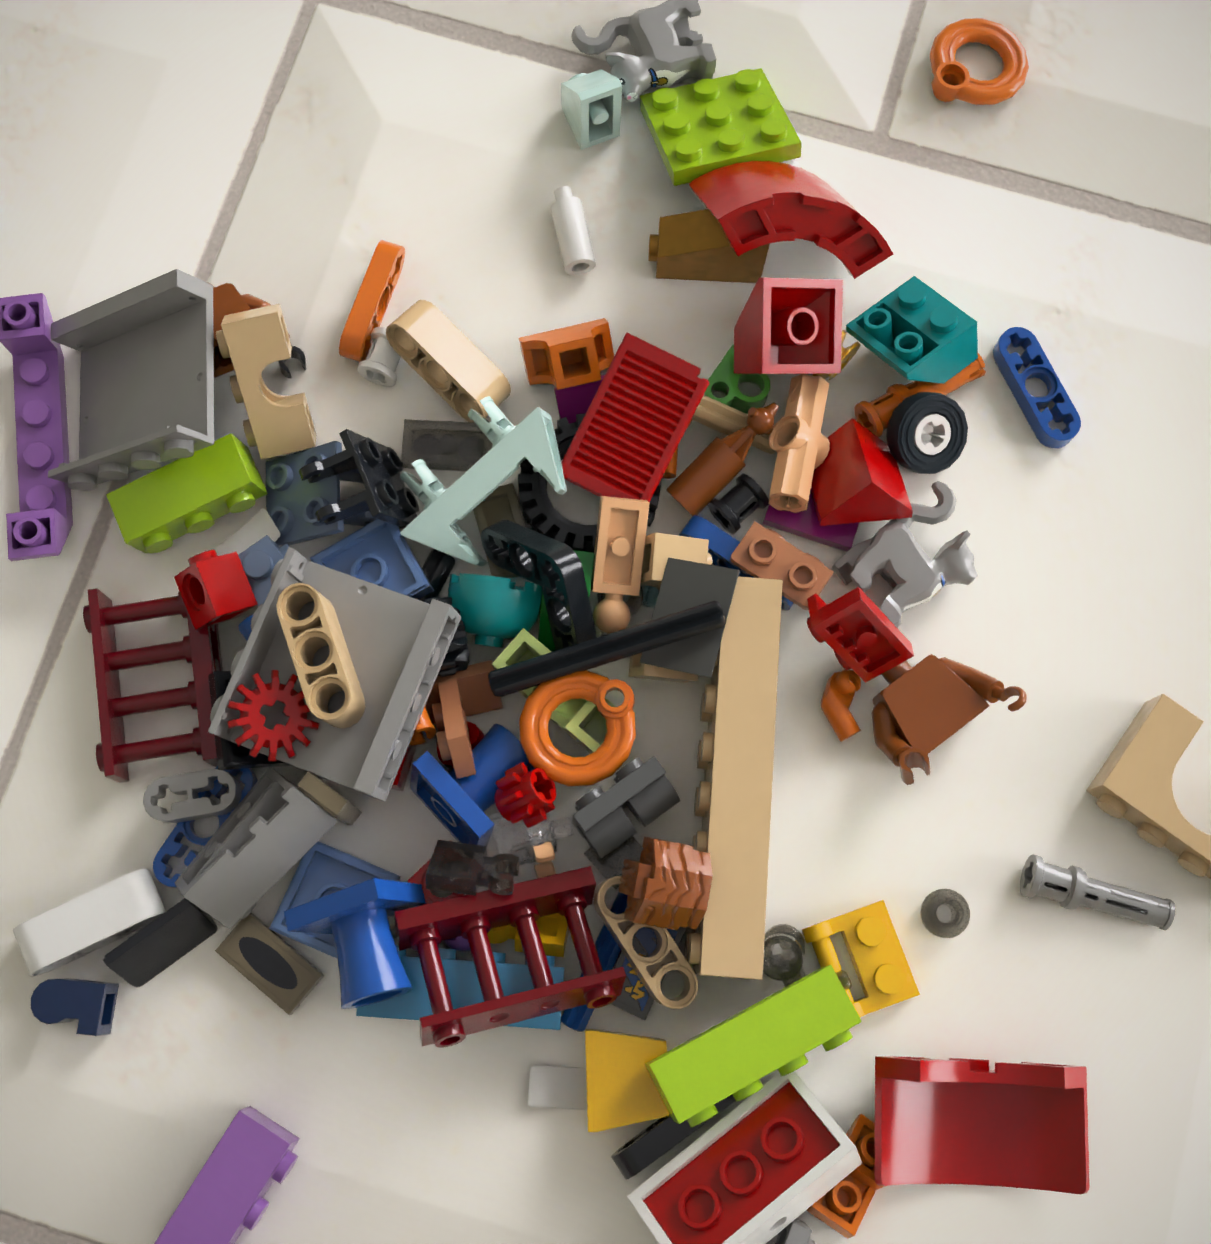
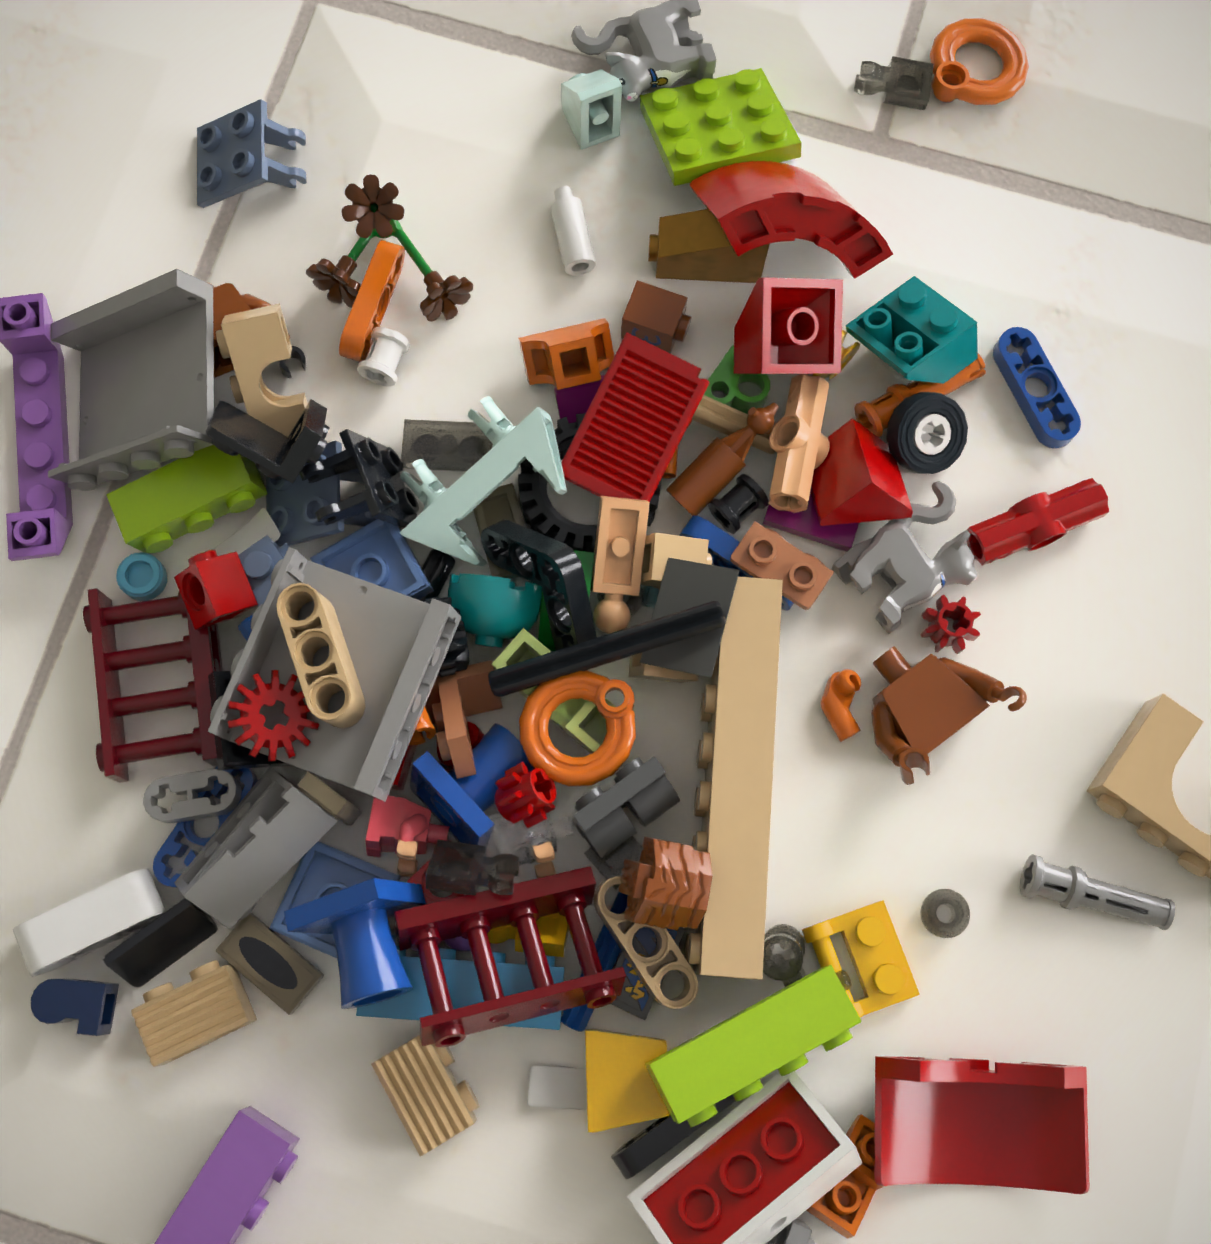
tan beam [386,300,511,424] -> none
red bracket [807,586,914,683] -> none
none -> medium azure tile [116,552,167,601]
none -> tan brick [131,960,257,1067]
none -> sand blue plate [197,99,307,208]
none -> black bracket [206,399,330,484]
none -> reddish brown plant [306,174,473,322]
none -> coral piece [365,796,449,877]
none -> tan brick [371,1035,480,1157]
none -> dark orange brick [621,280,692,354]
none -> clear smoke plate [854,56,934,110]
none -> red gear [920,595,981,654]
none -> red piece [967,478,1110,566]

